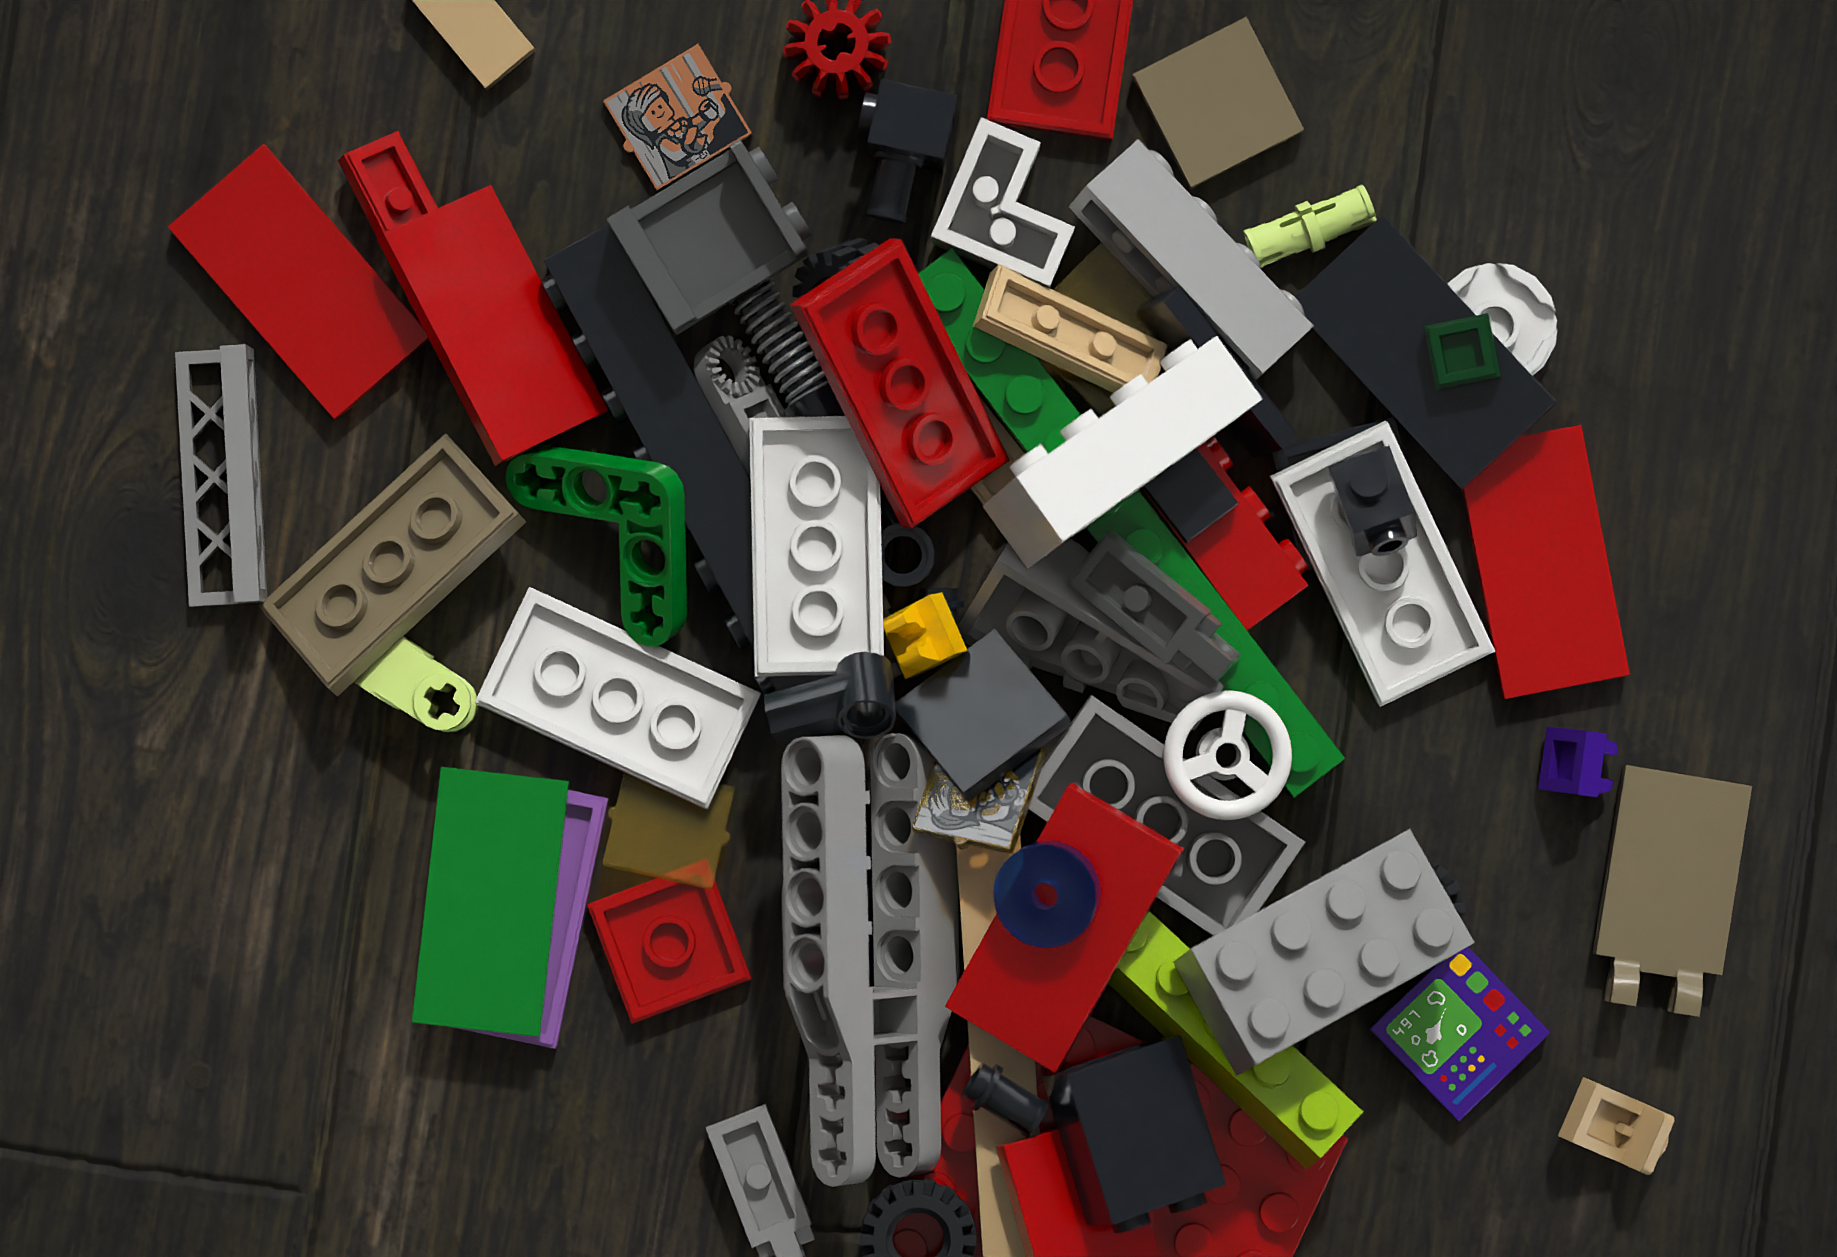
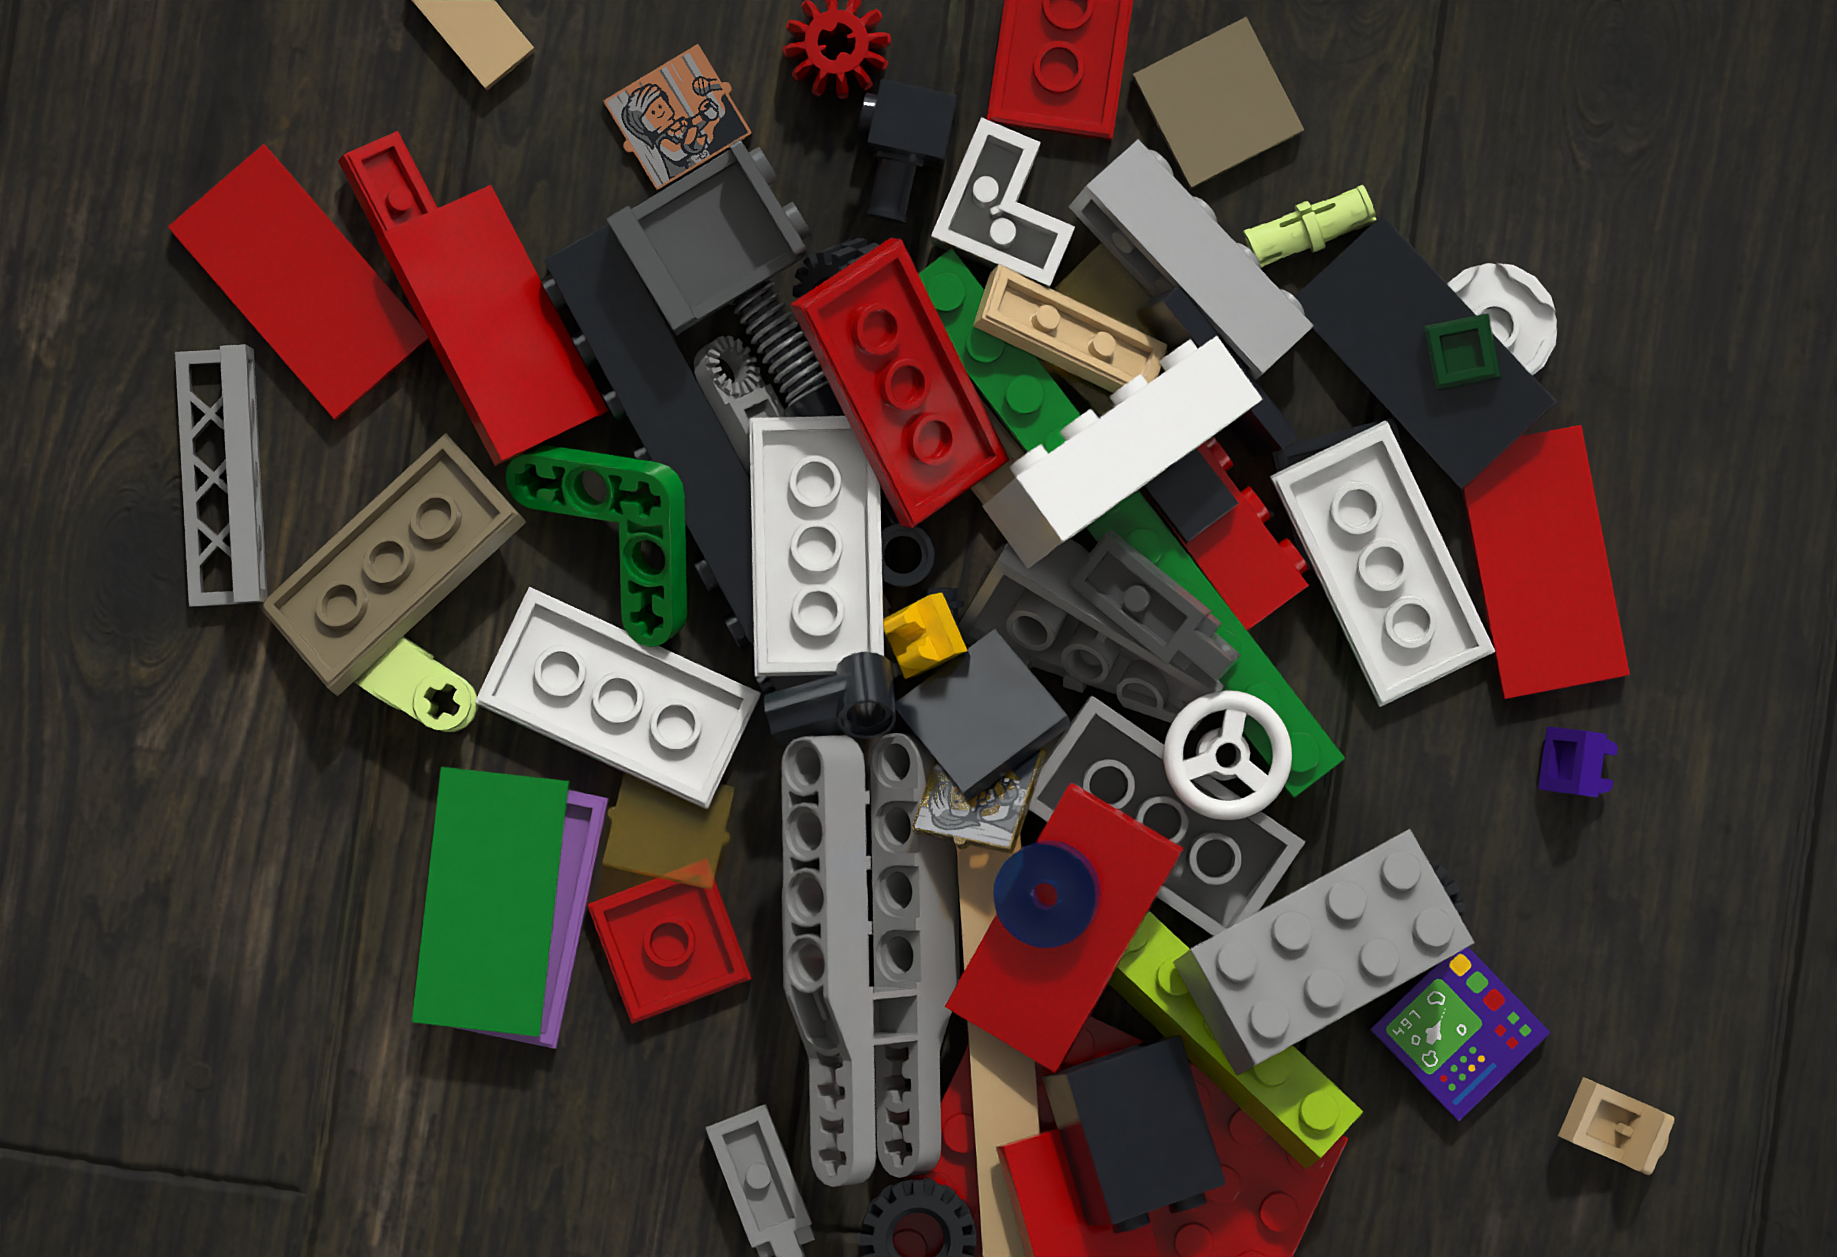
black pin [962,1063,1049,1138] -> none
black bracket [1328,446,1417,557] -> none
dark tan tile [1592,765,1752,1017] -> none

